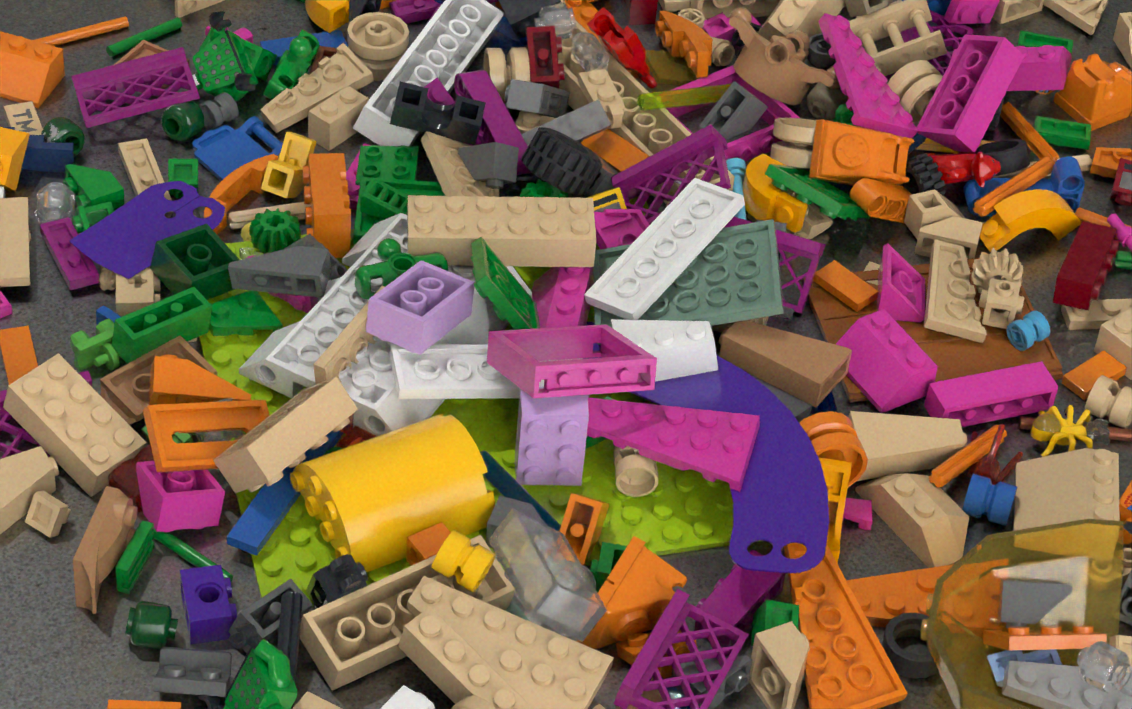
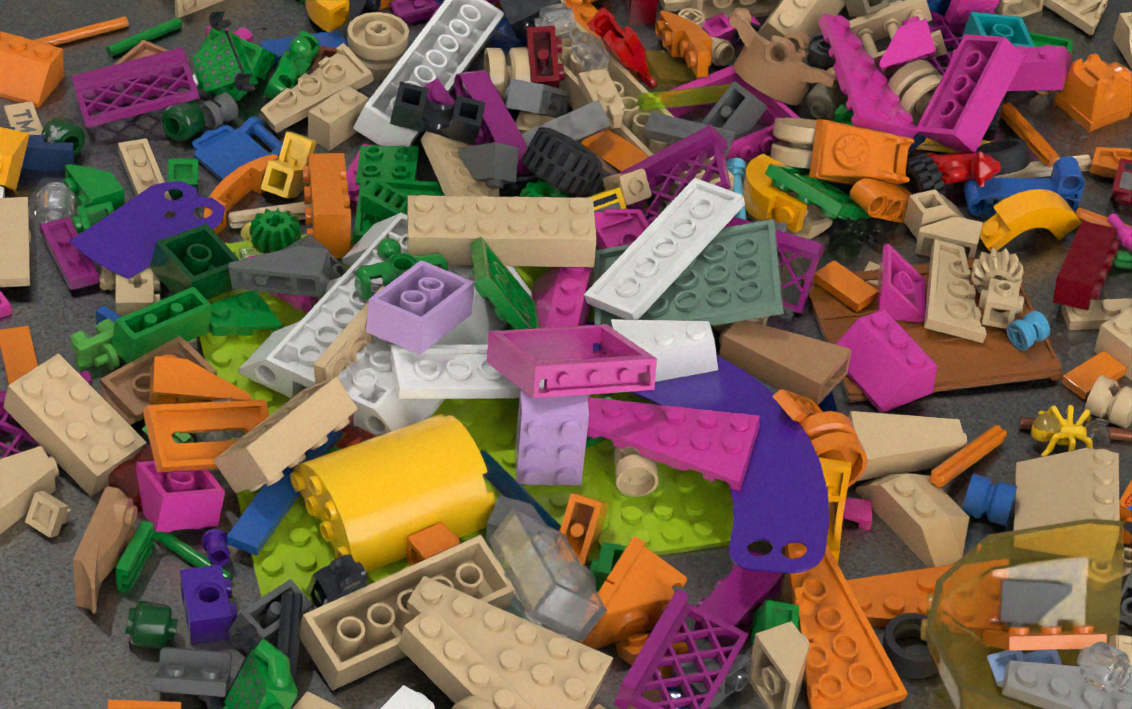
yellow wheel [431,529,496,593] -> none
dark pink brick [924,361,1058,427] -> none
clear red plant [967,424,1023,485] -> none
orange axle [973,156,1055,217] -> none
green plate [1034,116,1091,150] -> none
none -> dark purple pin [202,529,230,566]
none -> tan bracket [602,169,652,205]
none -> flat silver tile [643,112,735,157]
none -> orange tile [772,389,823,422]
none -> dark pink slope [879,16,936,73]
none -> teal slope [961,12,1035,47]

